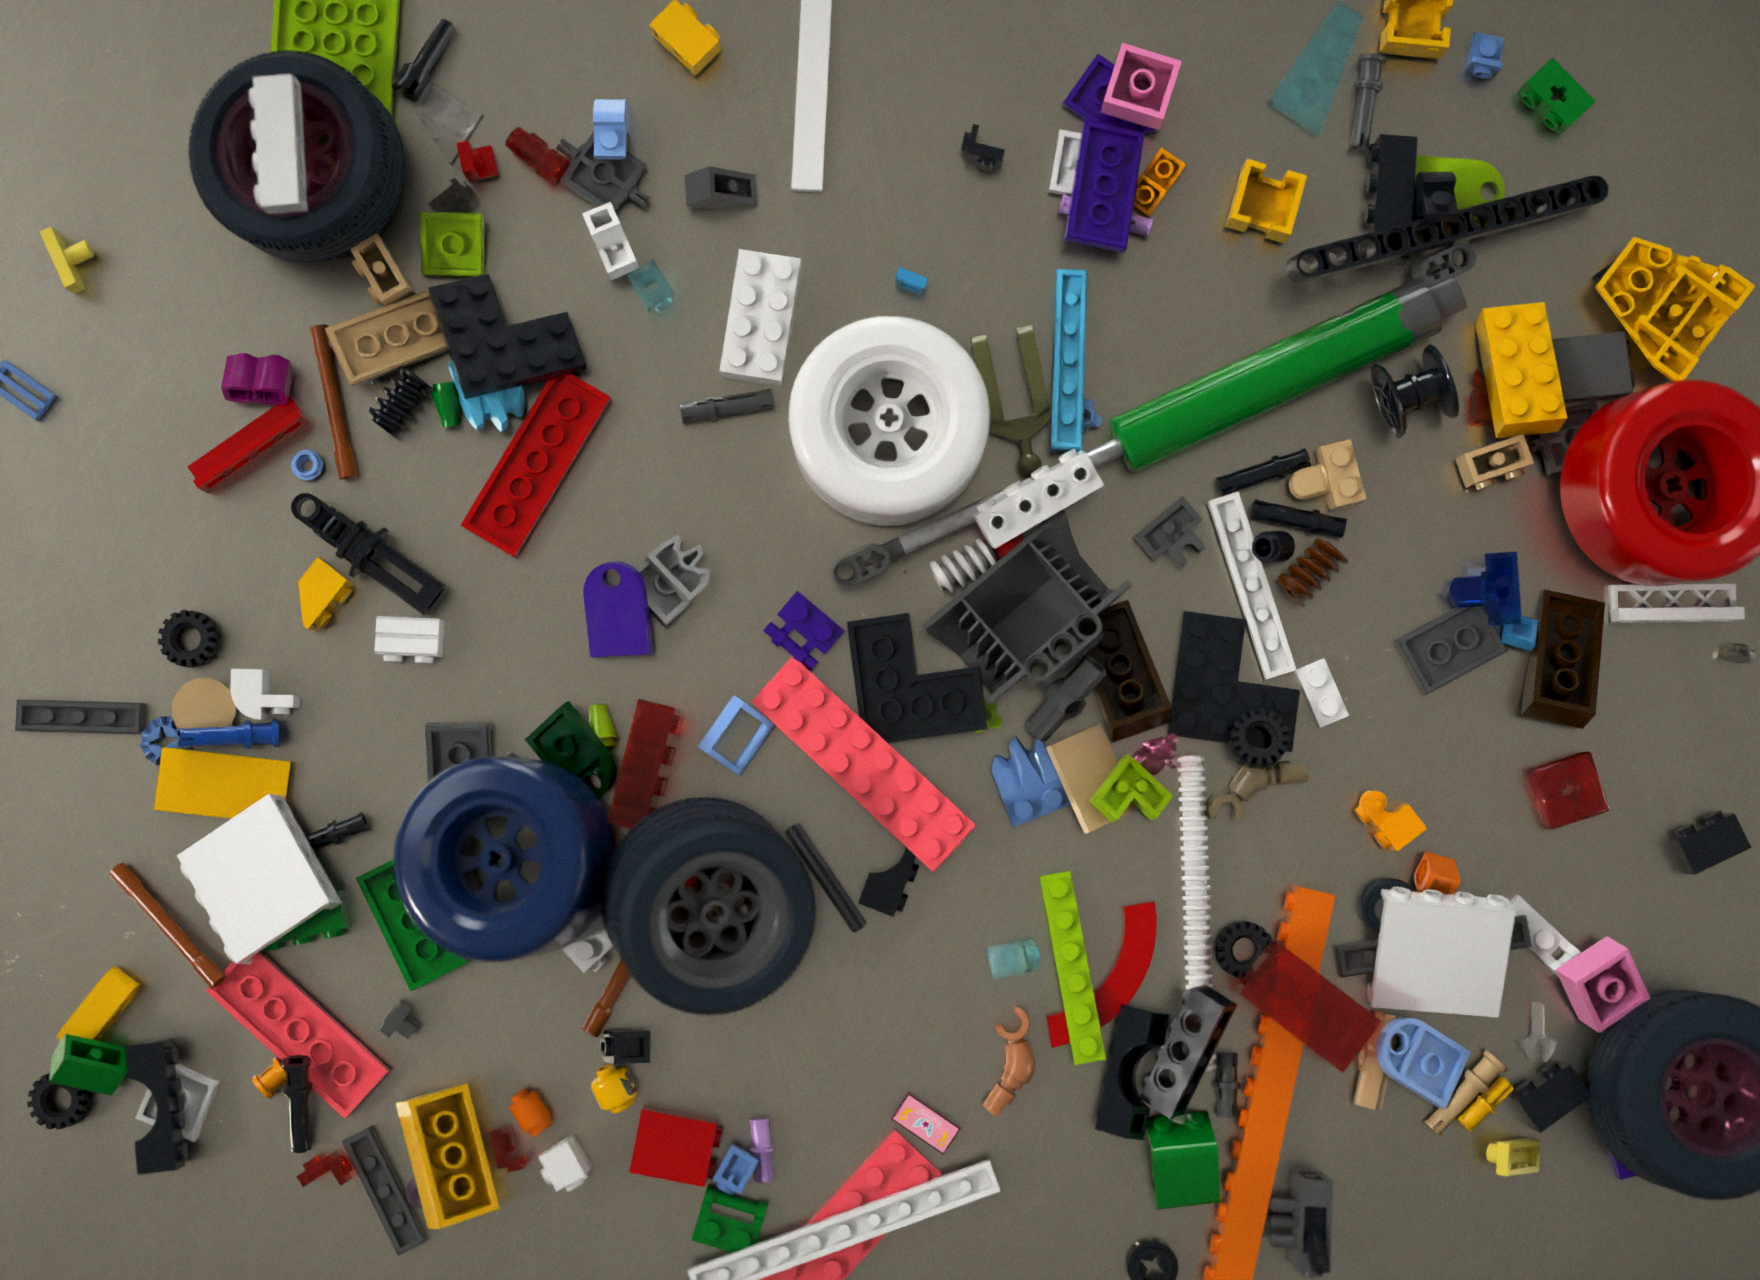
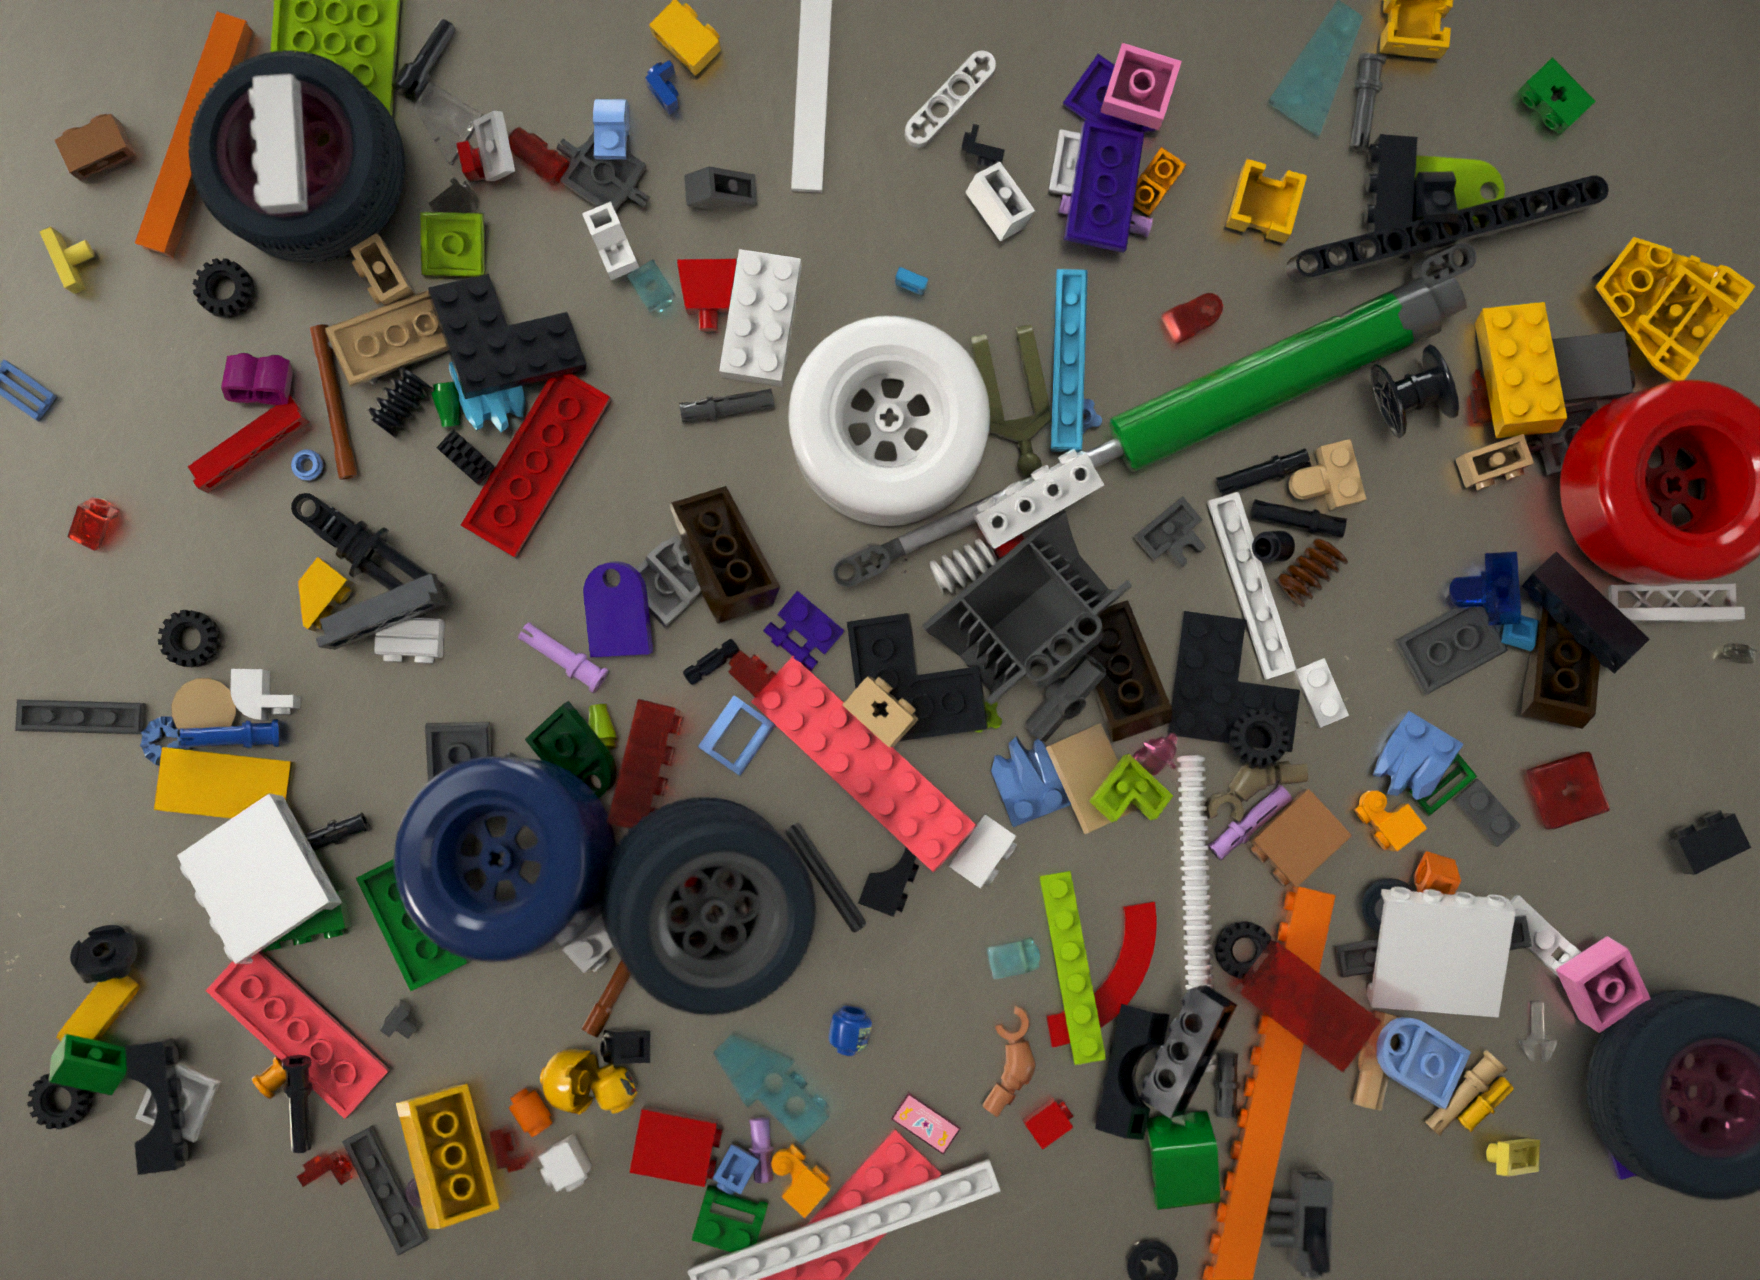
dark orange piece [109,863,226,989] -> none
medium blue bracket [1465,32,1505,79] -> none
black brick [1510,1061,1592,1133] -> none
none -> medium nougat brick [54,114,136,181]
none -> clear red bracket [67,497,120,551]
none -> black plate [70,925,137,983]
none -> orange tile [135,11,253,258]
none -> black tyre [193,258,255,318]
none -> black fence [316,573,446,650]
none -> black tyre [436,429,495,485]
none -> white plate [473,111,515,181]
none -> lavender pin [518,622,609,693]
none -> yellow cylinder [540,1049,599,1114]
none -> blue bracket [645,60,679,116]
none -> dark brown slope [669,486,780,624]
none -> red torso [677,259,737,332]
none -> black axle [683,639,740,685]
none -> clear light blue brick [713,1032,830,1145]
none -> clear red brick [728,650,777,698]
none -> light orange brick [771,1144,831,1218]
none -> blue head [828,1006,872,1056]
none -> tan brick [842,676,919,747]
none -> white beam [905,50,996,148]
none -> white brick [948,814,1017,888]
none -> white brick [965,162,1035,241]
none -> red brick [1022,1098,1074,1150]
none -> clear red piece [1161,293,1223,344]
none -> lavender pin [1208,785,1293,861]
none -> medium nougat brick [1249,789,1352,887]
none -> medium blue plate [1373,711,1463,800]
none -> green tile [1407,753,1477,816]
none -> dark grey plate [1453,779,1521,847]
none -> black brick [1521,551,1650,674]

